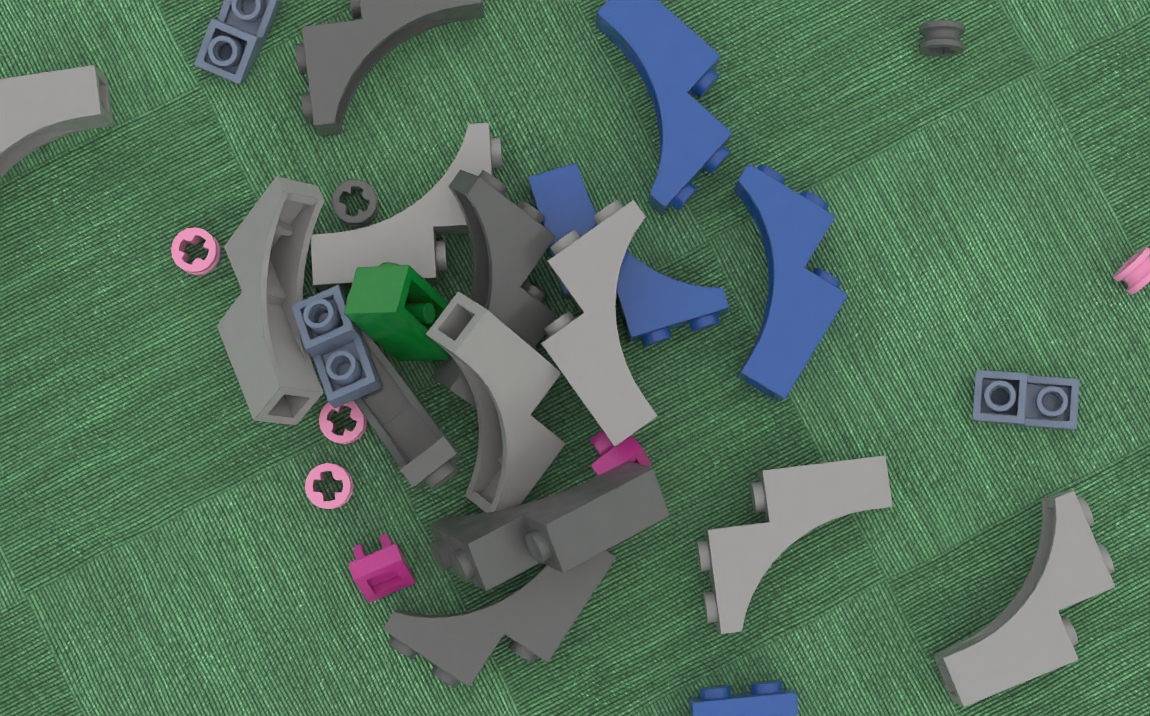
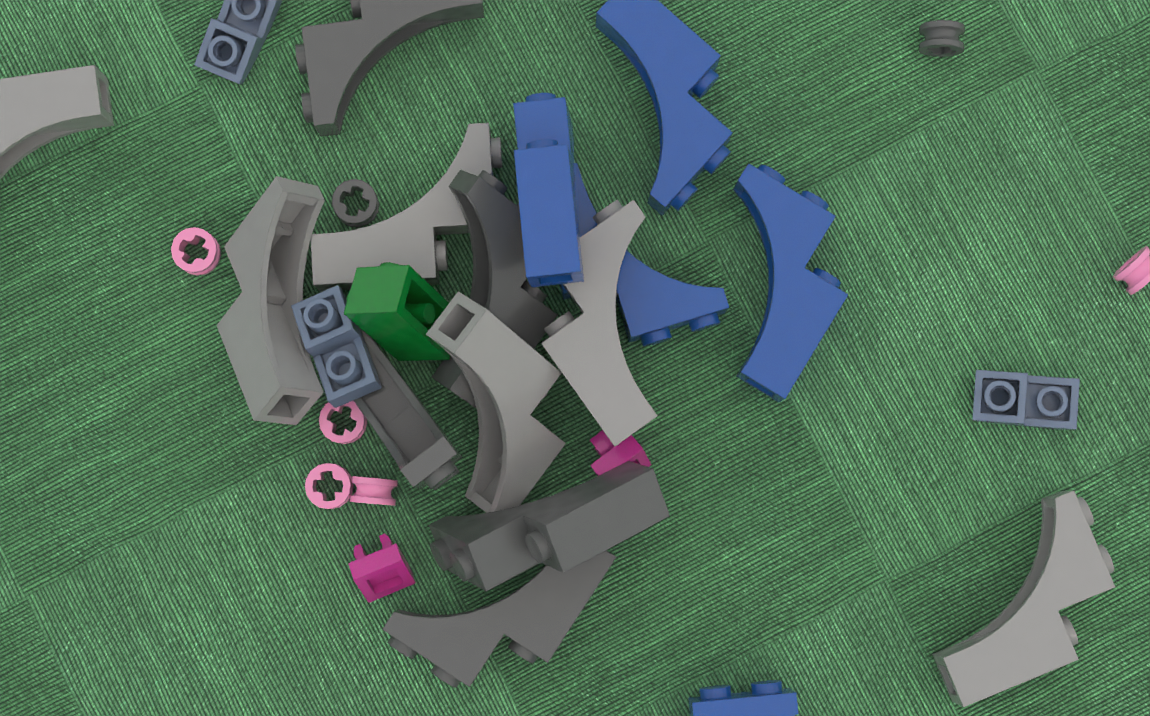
light grey arch [696,455,893,634] -> none
none -> bright pink bush [350,476,398,506]
none -> blue arch [513,93,584,288]

